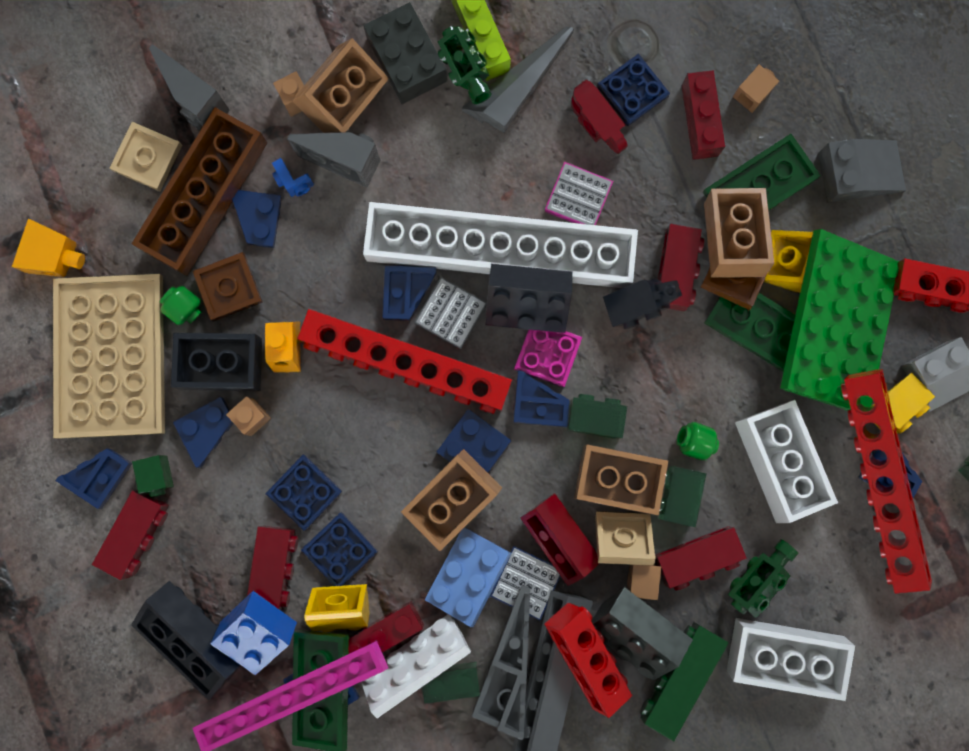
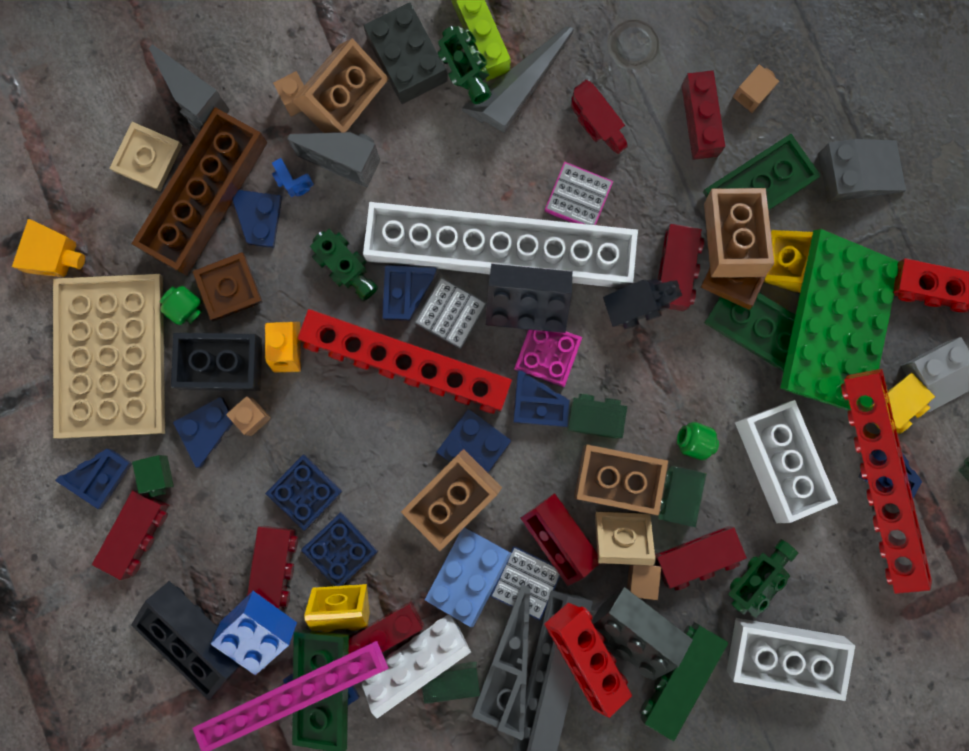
dark blue tile [597,53,670,126] -> none
none -> dark green brick [310,229,378,301]

